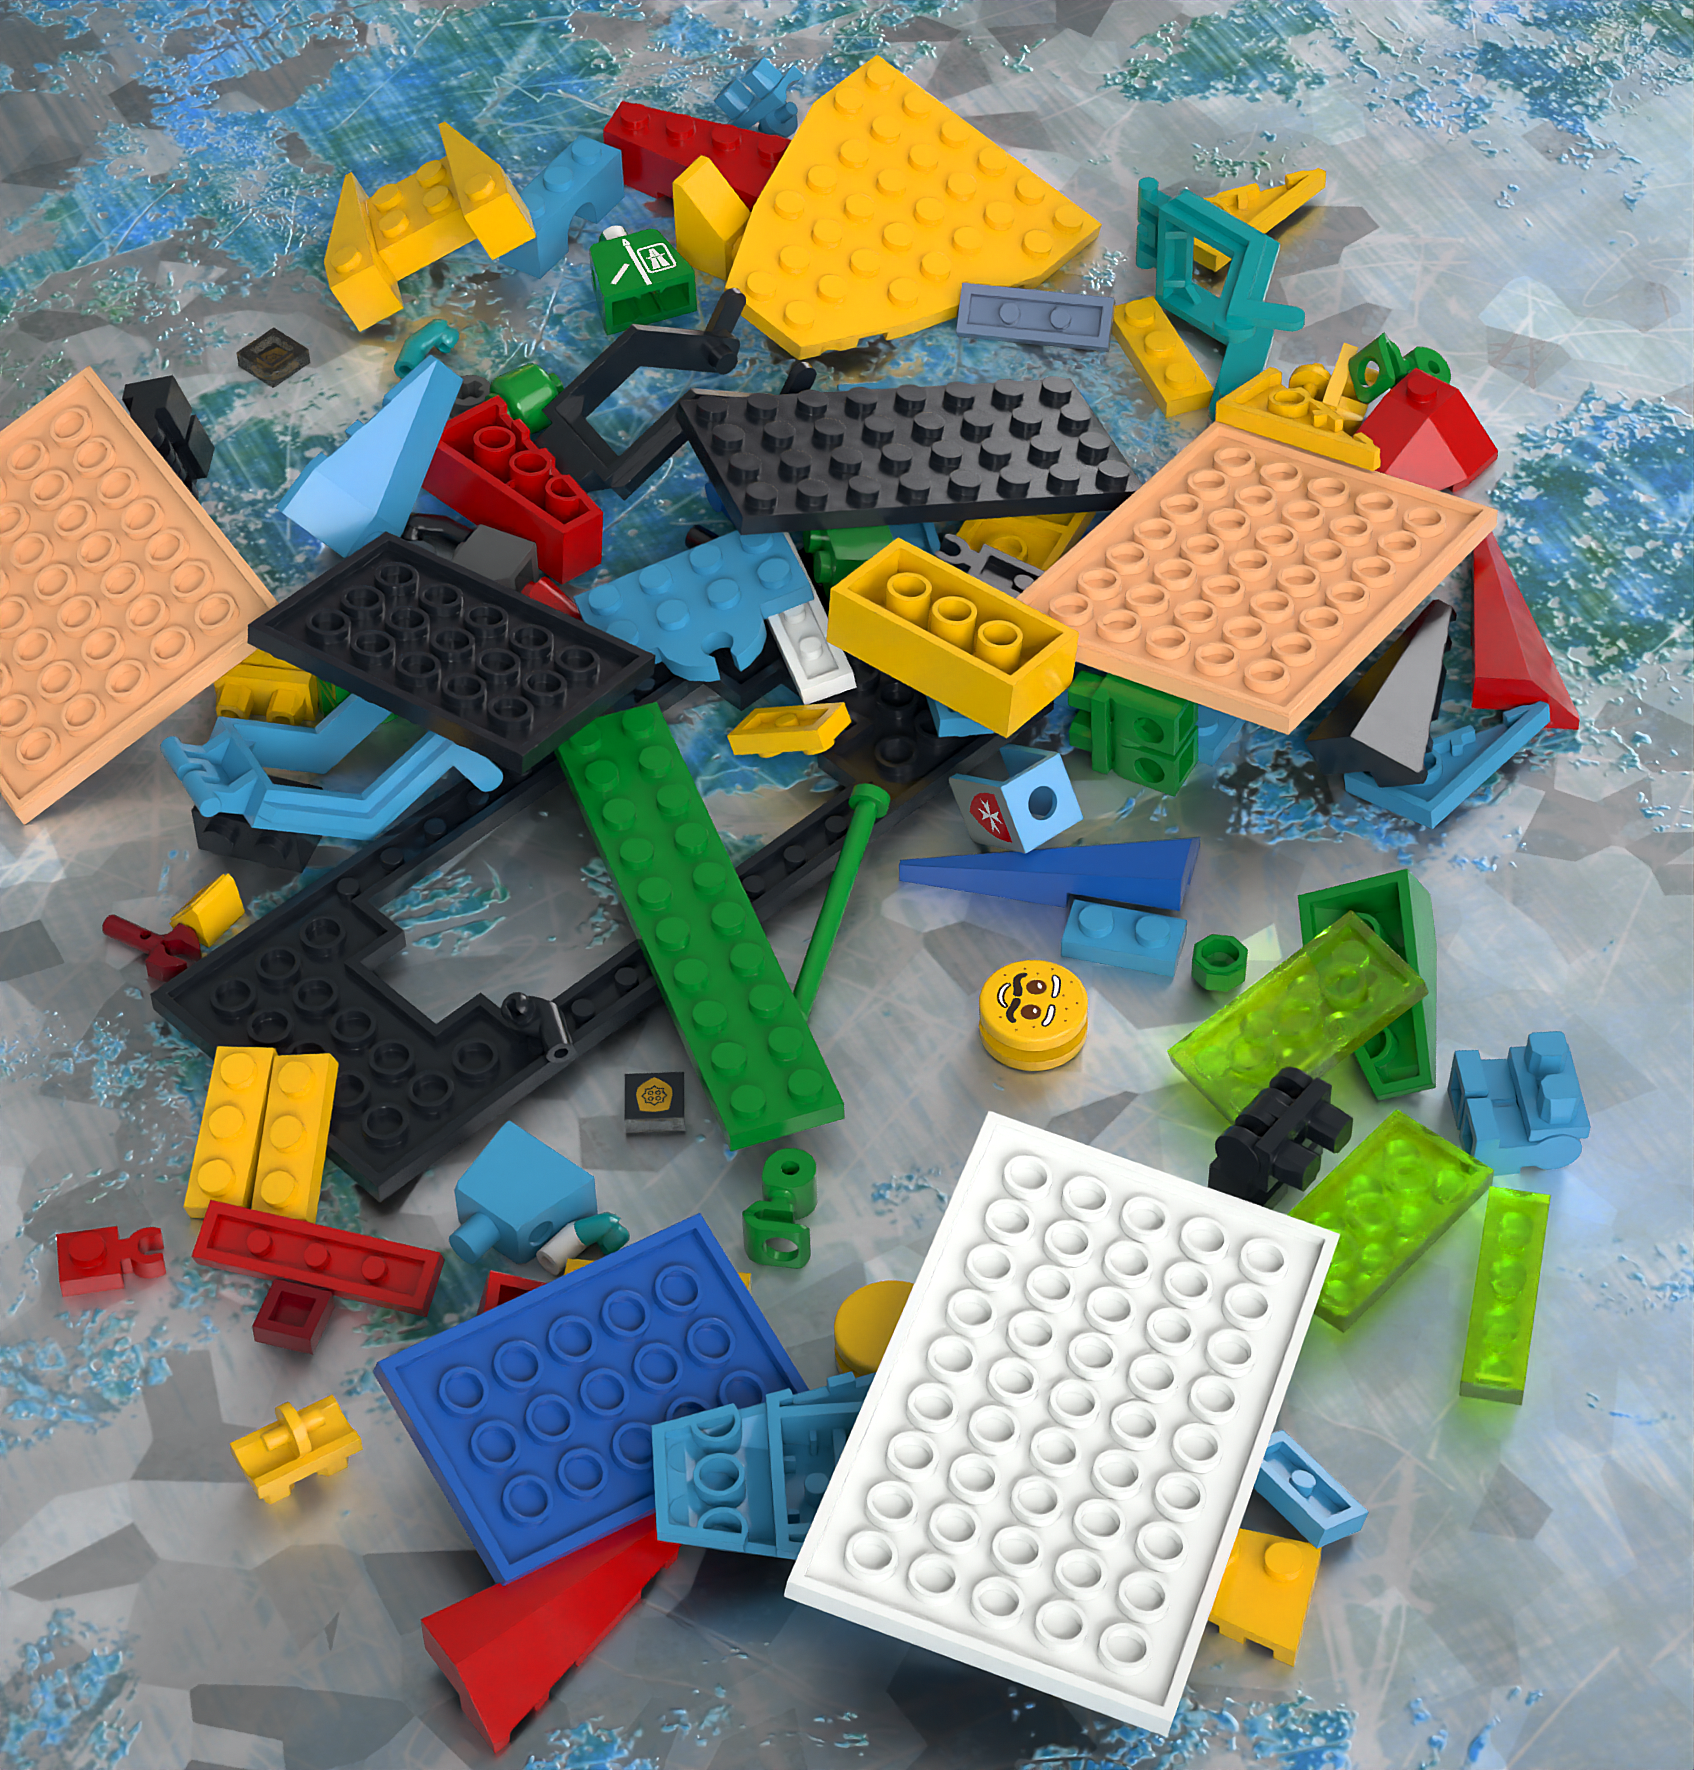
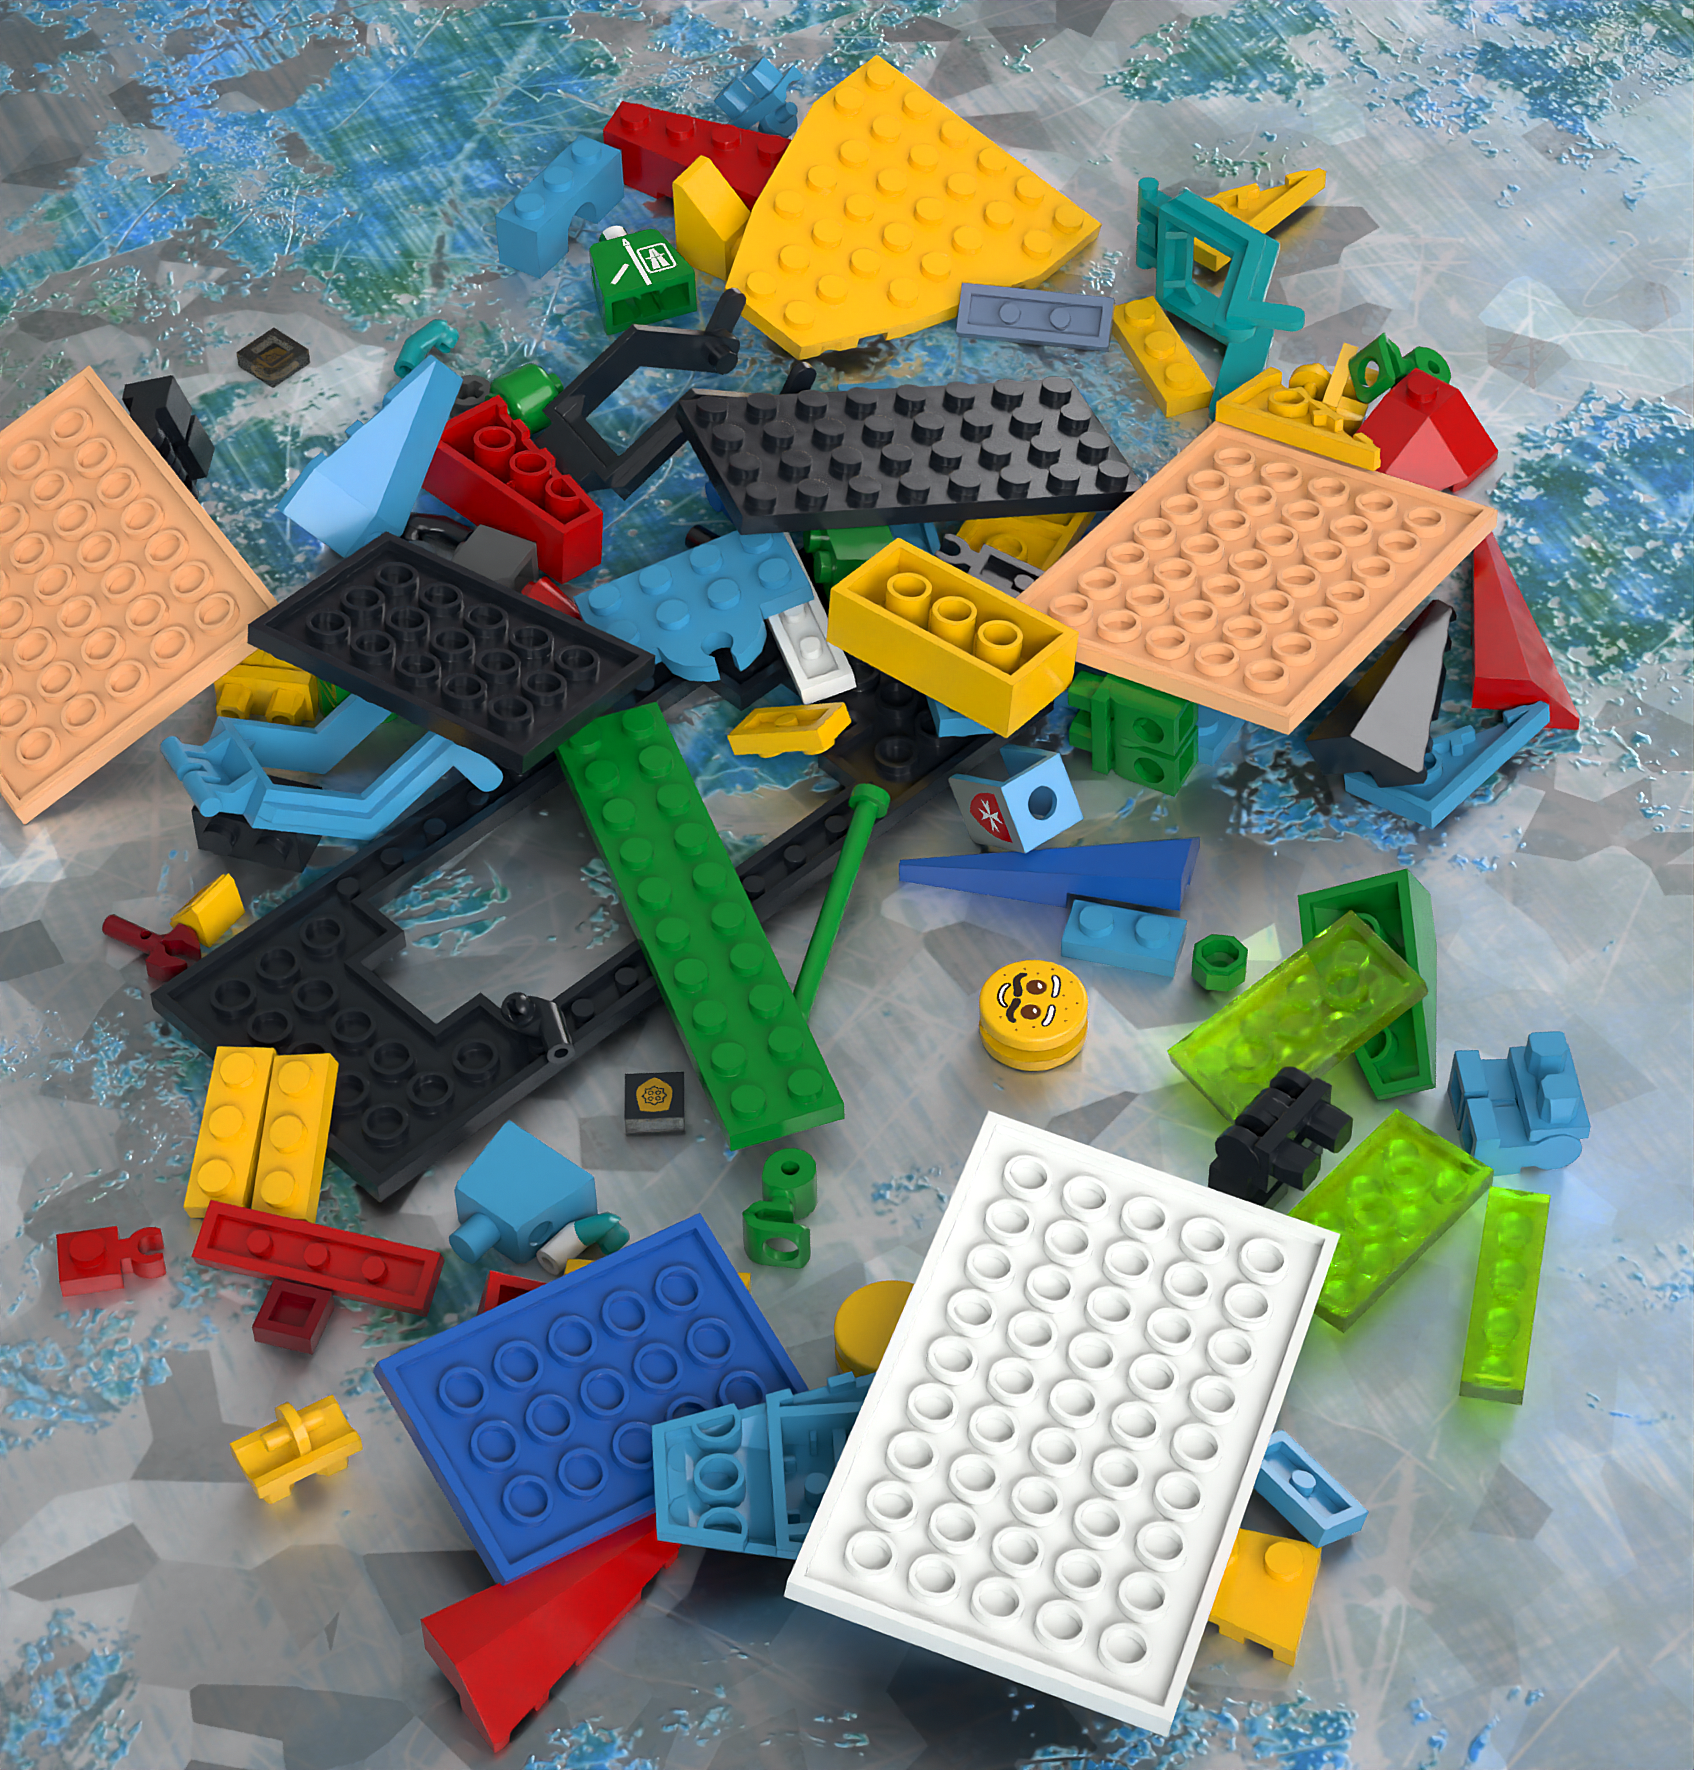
yellow wedge [324,121,537,332] -> none

